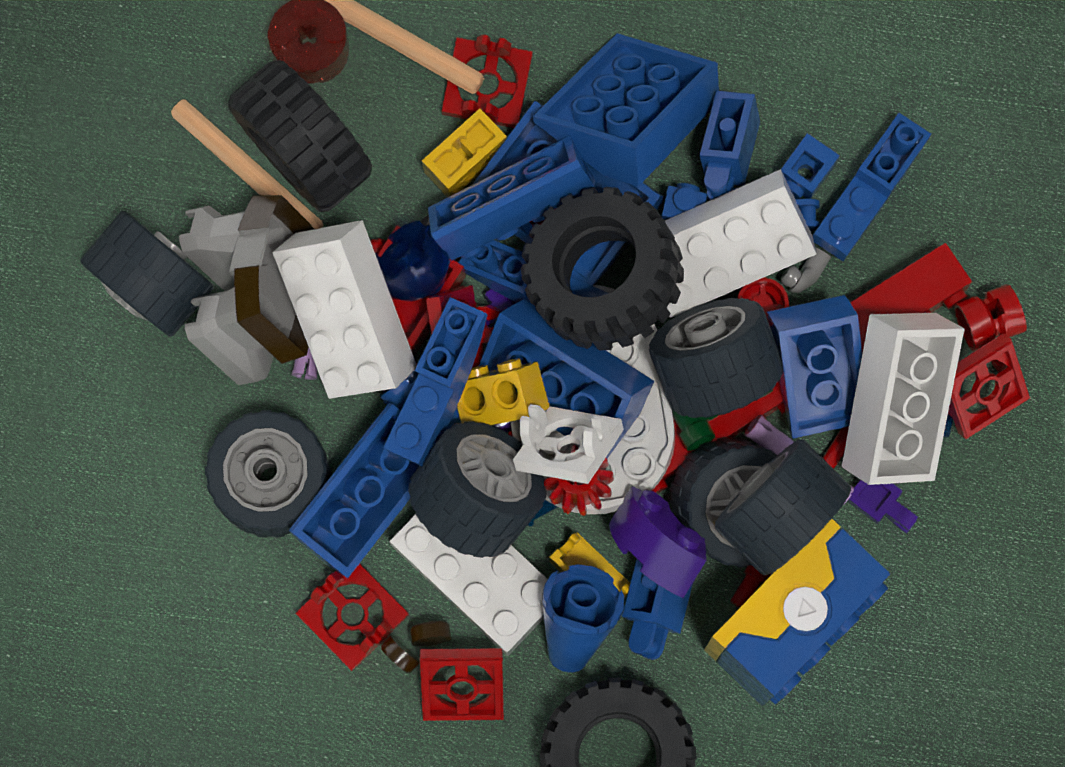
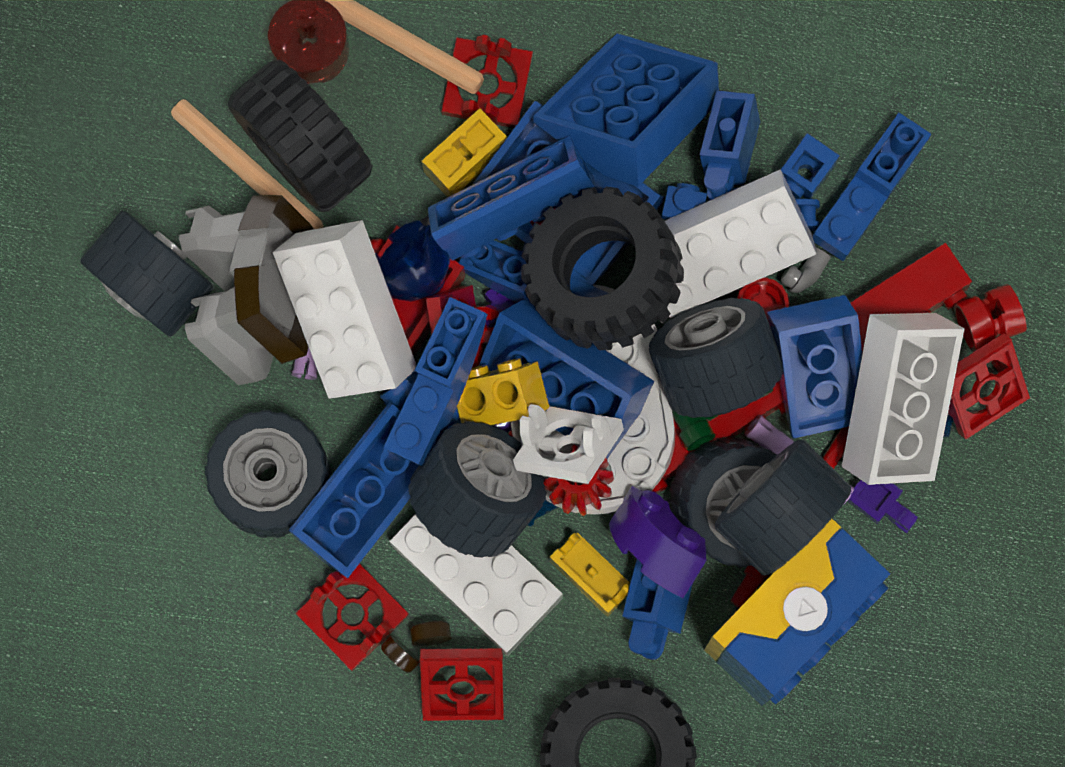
blue cone [542,564,624,672] -> none

